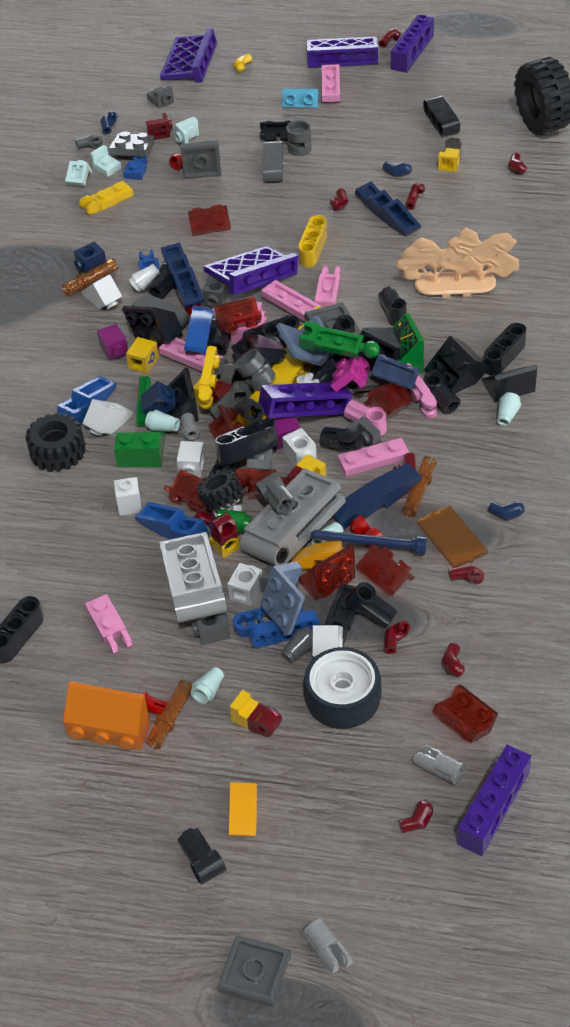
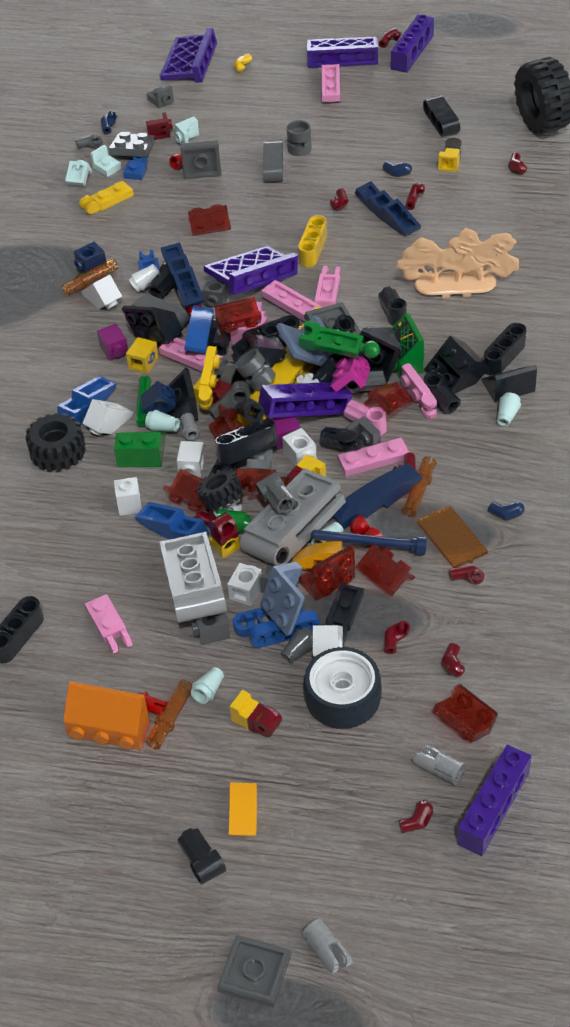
black hinge [260,120,292,141] -> none
medium azure hinge [282,89,319,108] -> none
black piece [346,582,397,628] -> none
dark blue tile [371,354,420,390] -> none

